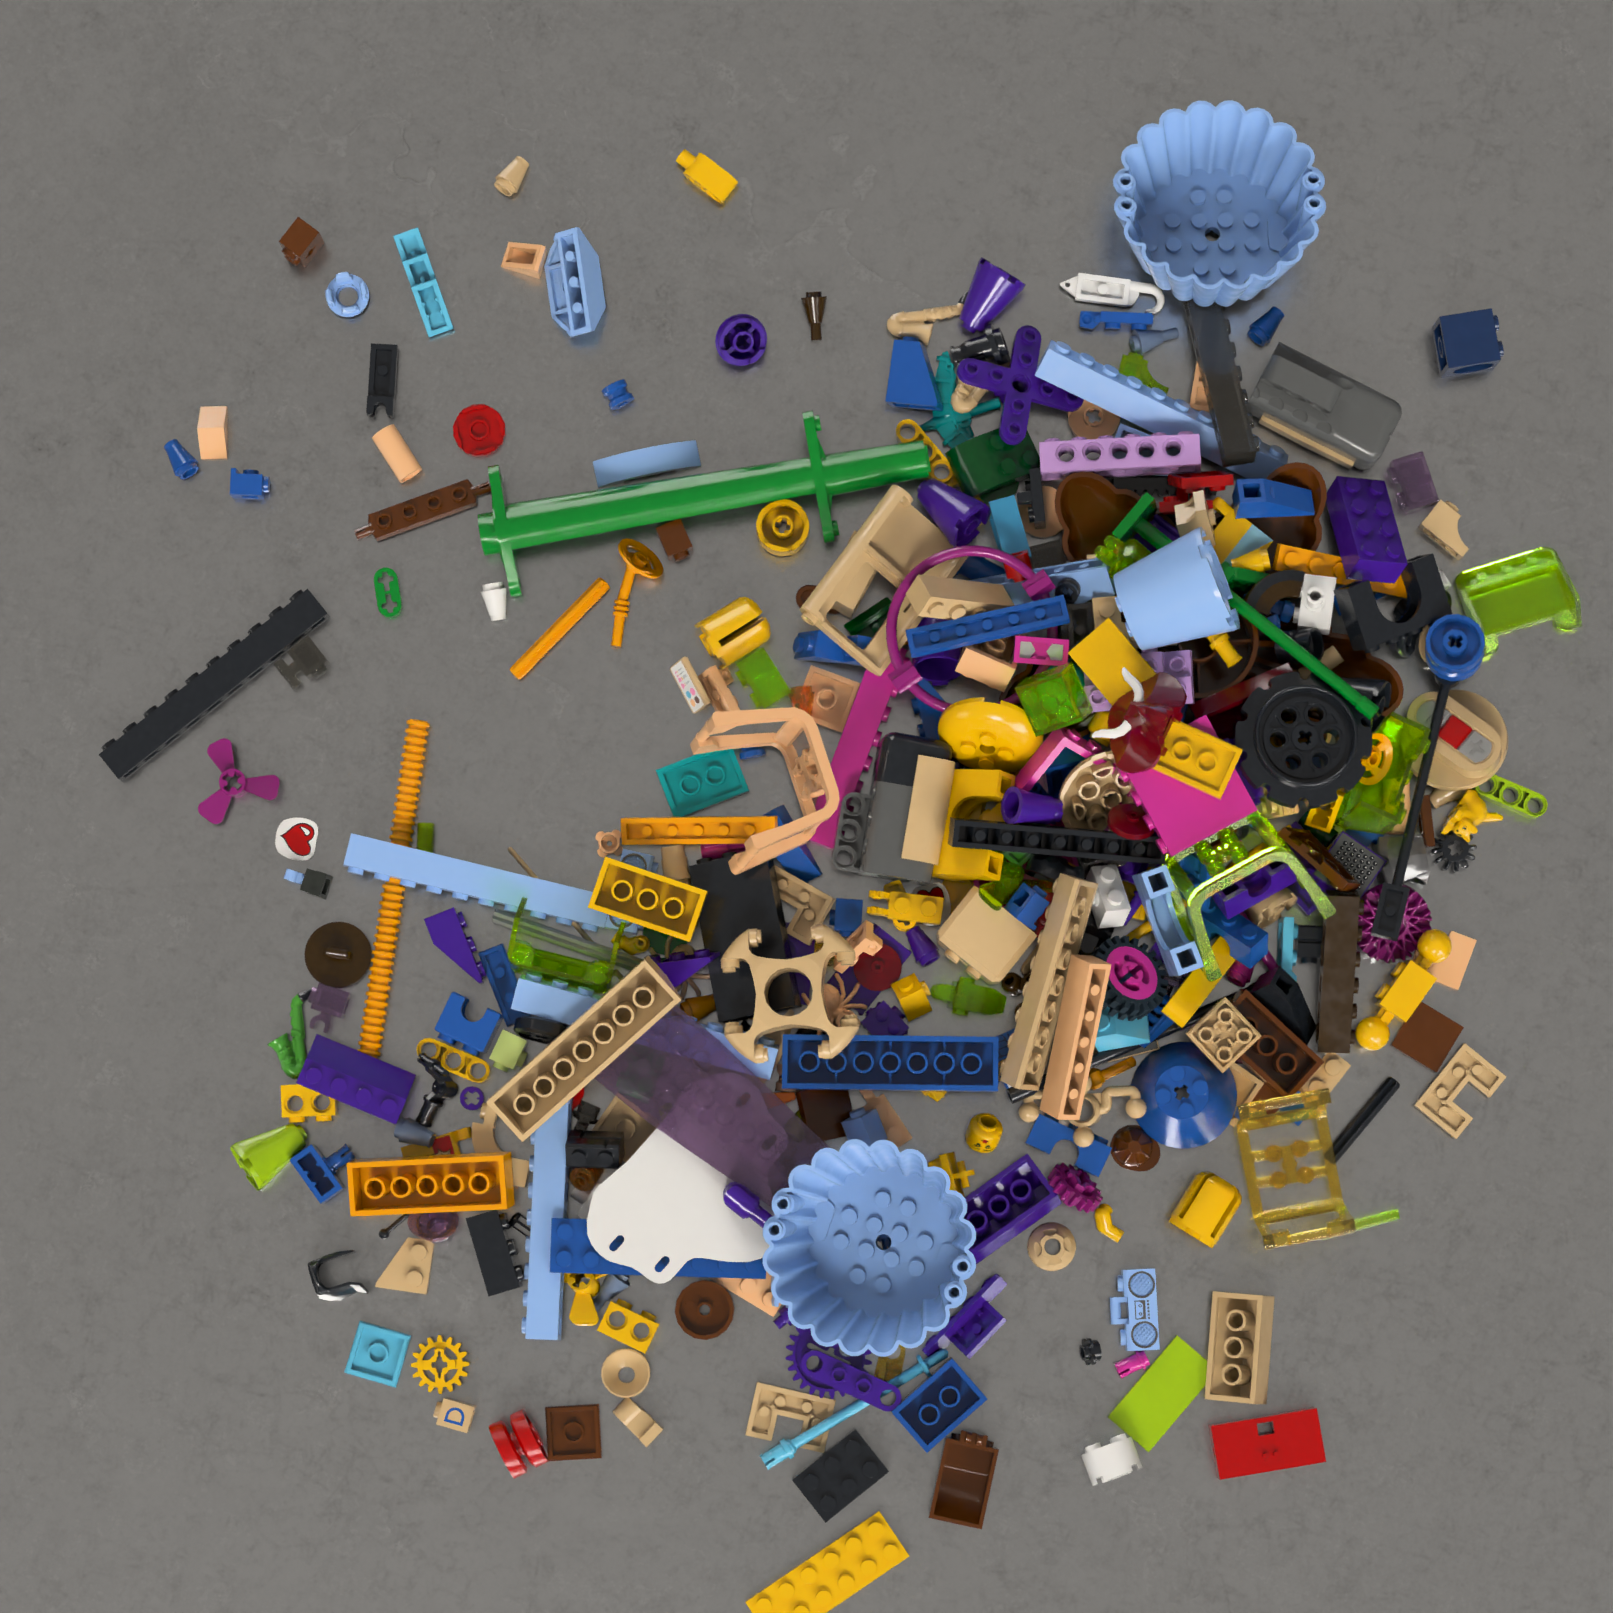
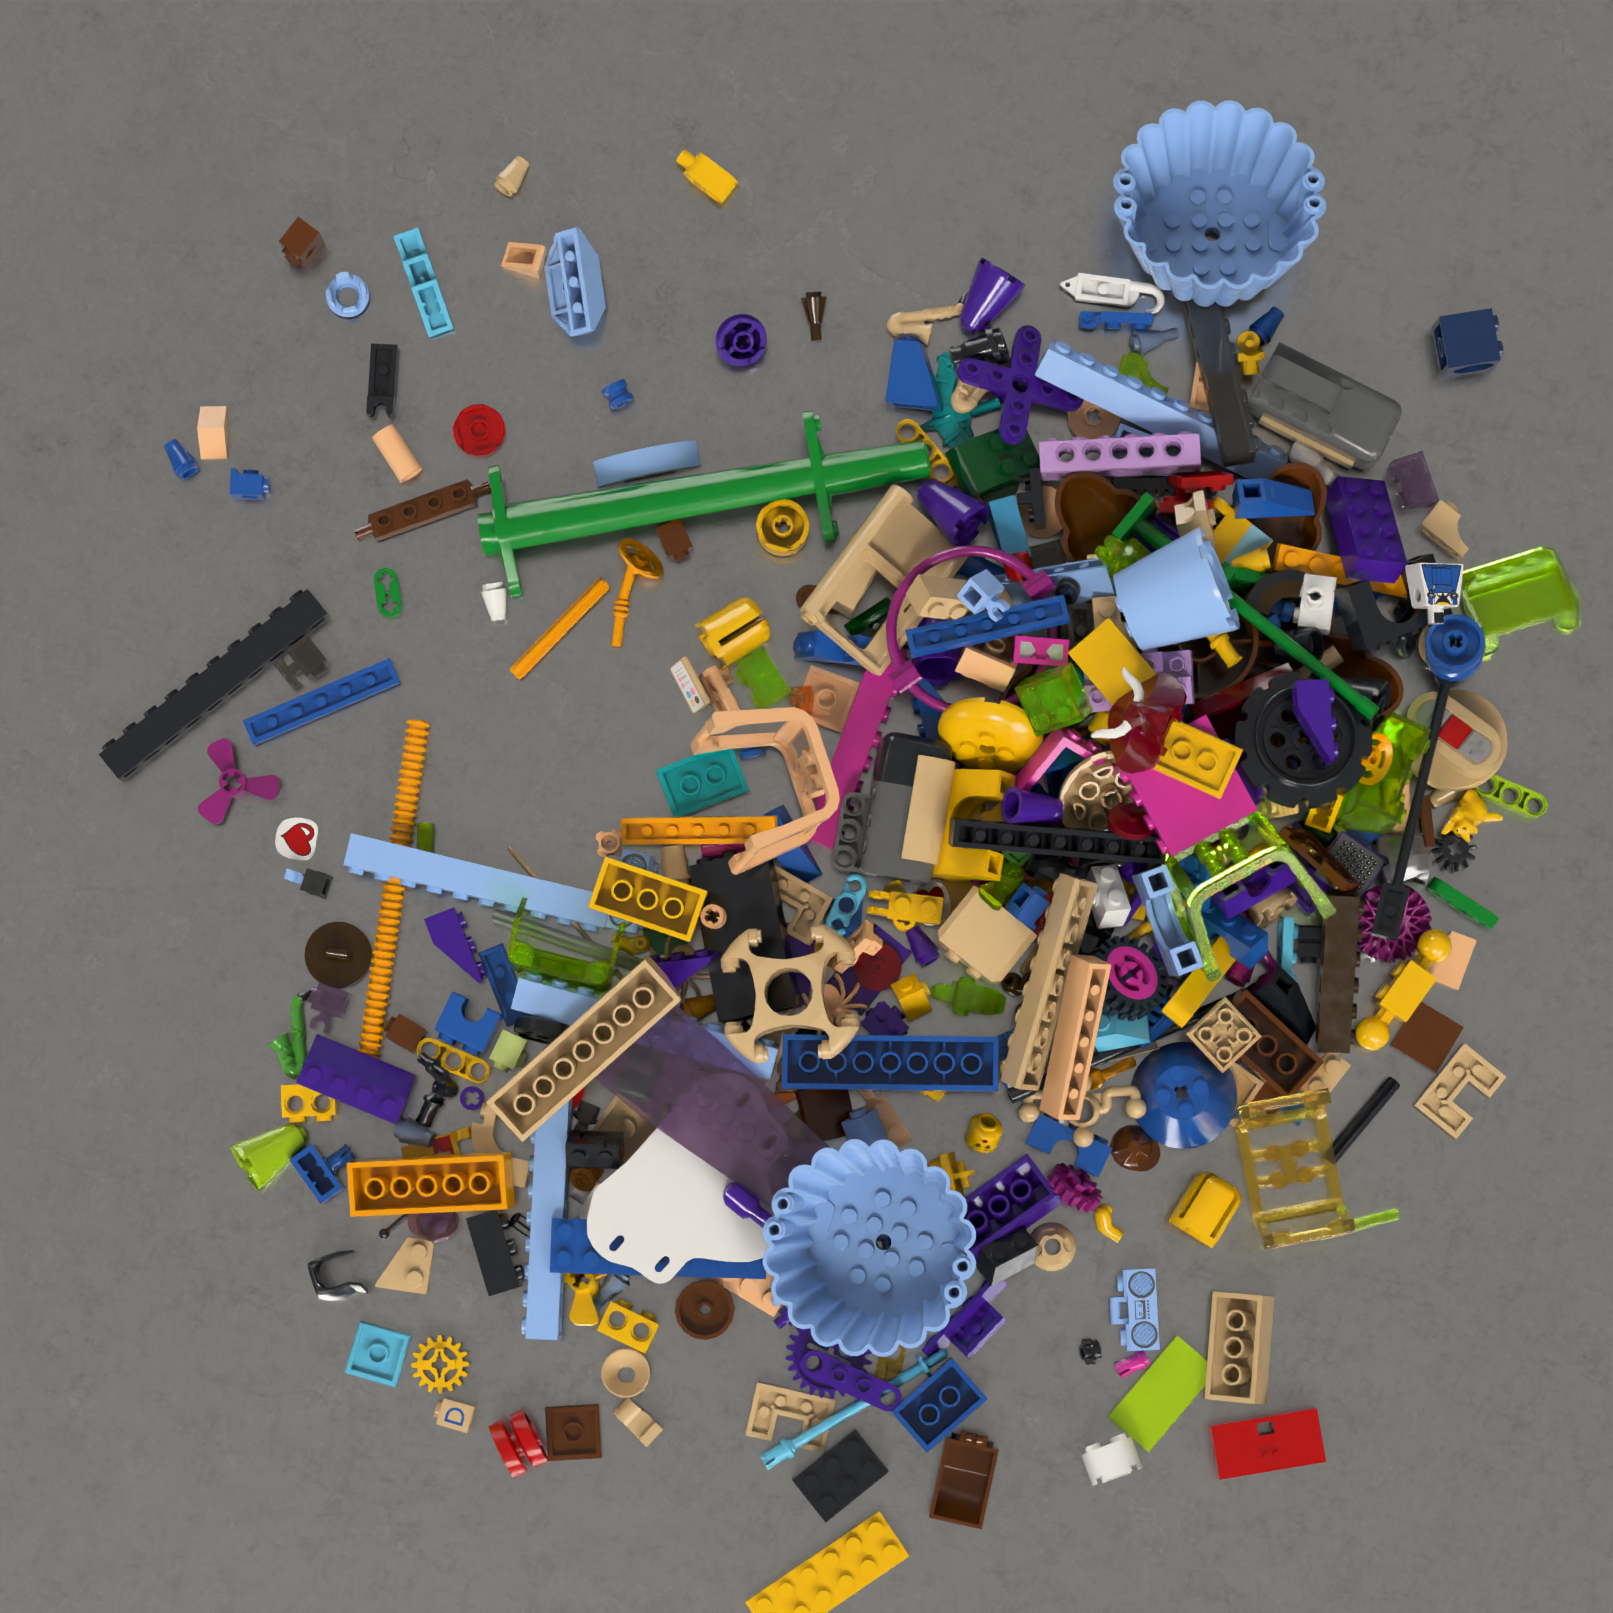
none -> blue plate [243,658,400,746]
none -> reddish brown brick [384,1013,428,1054]
none -> light nougat bush [700,904,727,929]
none -> medium azure piece [825,873,867,936]
none -> light blue brick [956,569,1010,622]
none -> black brick [976,1226,1039,1286]
none -> yellow hips [1233,330,1265,375]
none -> white arm [1287,441,1341,487]
none -> dark purple slope [1292,679,1338,765]
none -> torso [1405,563,1463,624]
none -> green beam [1427,877,1499,930]

